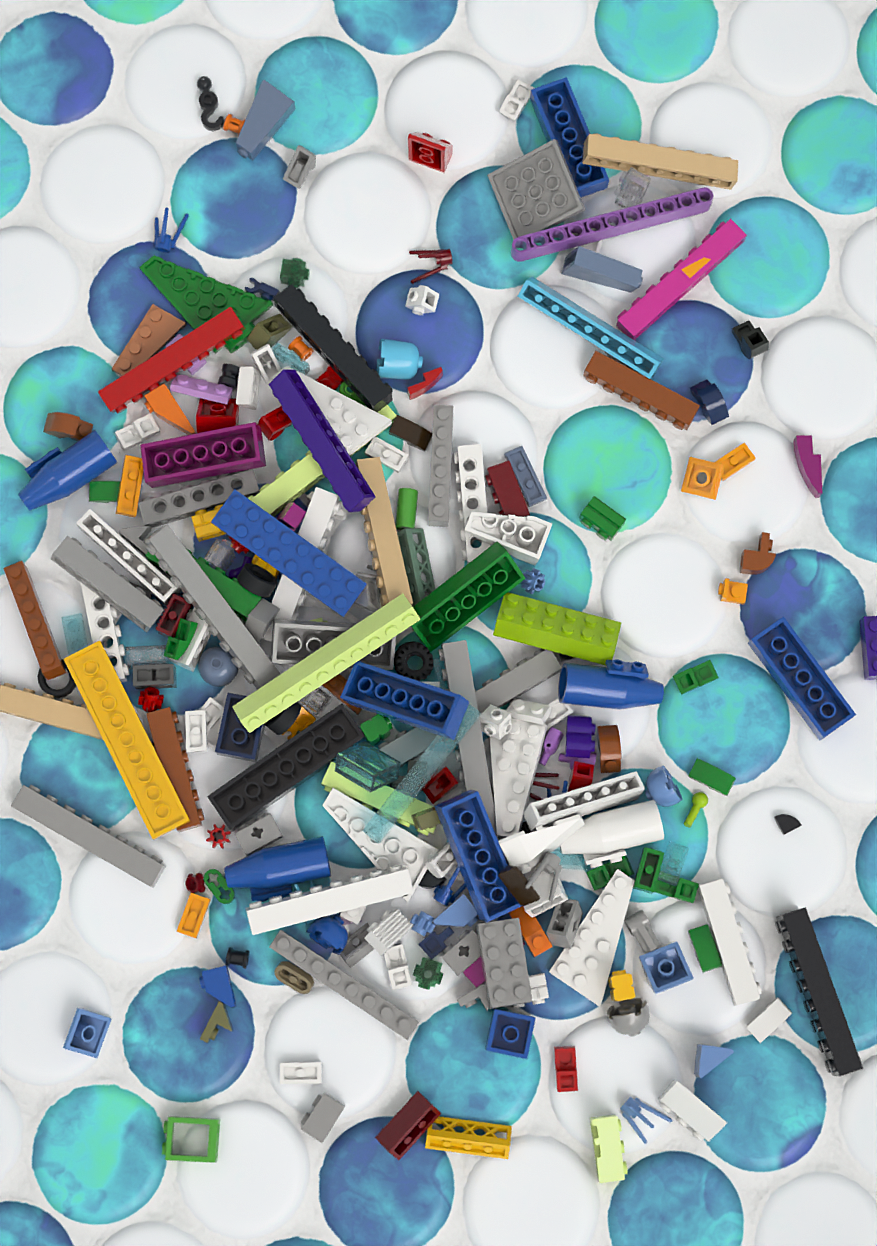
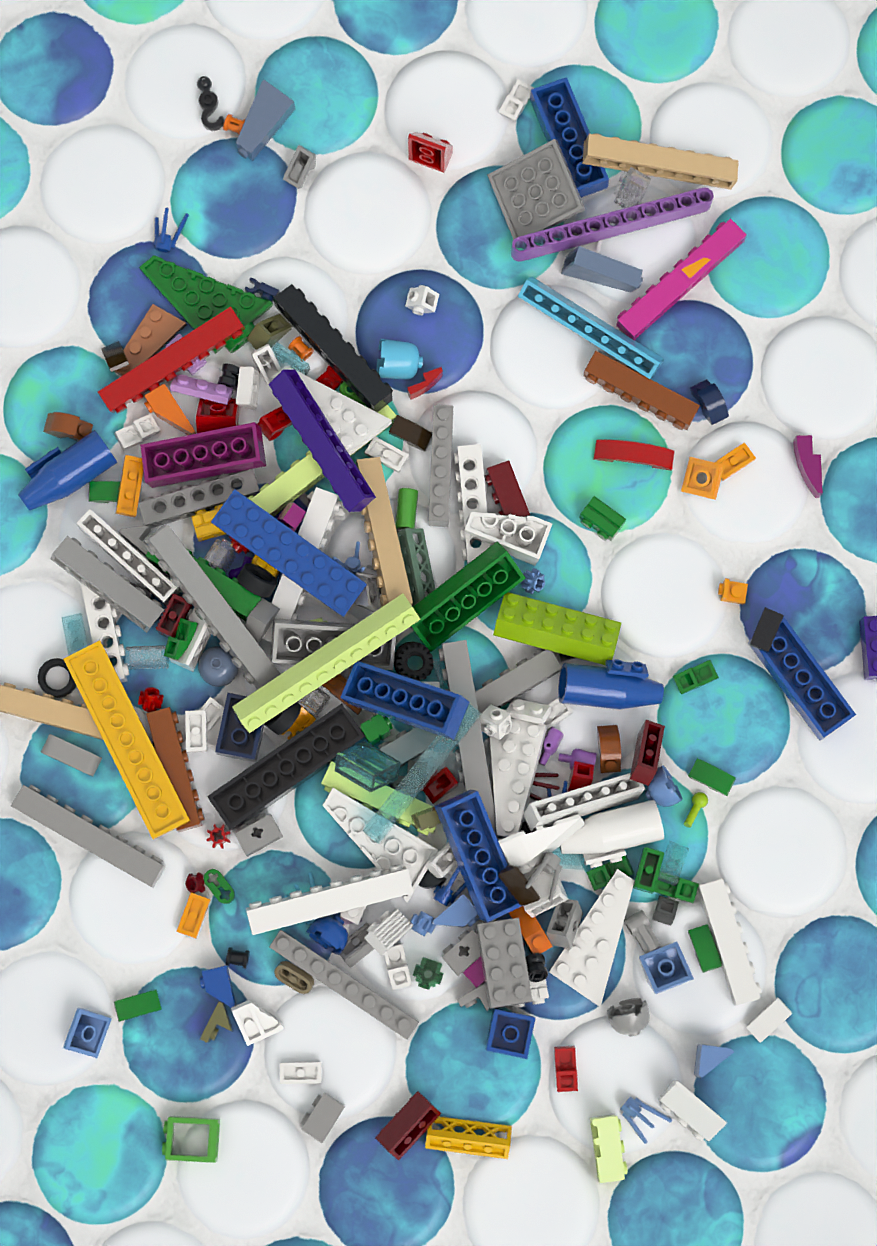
dark orange brick [4,561,67,680] -> none
dark grey brick [133,664,177,689] -> none
blue piece [224,836,331,902] -> none
clear green brick [280,258,310,288] -> none
dark red plant [409,249,452,284] -> none
dark blue plate [418,926,455,960] -> none
sand blue tile [504,446,547,507] -> none
dark purple brick [565,715,596,758] -> none
yellow brick [608,970,635,1001] -> none
pearl dark grey brick [732,320,769,359] -> none
dark orange brick [740,532,776,575] -> none
black tile [774,814,802,835] -> none
black brick [775,907,863,1076] -> none
none -> light grey beam [41,734,102,777]
none -> slope [101,341,129,372]
none -> green slope [114,989,162,1022]
none -> white wing [231,1000,284,1046]
none -> medium blue plant [333,541,365,575]
none -> black wheel [525,953,548,982]
none -> red slope [594,440,675,471]
none -> dark red brick [630,720,665,786]
none -> dark grey slope [652,895,679,926]
none -> black tile [749,607,784,653]

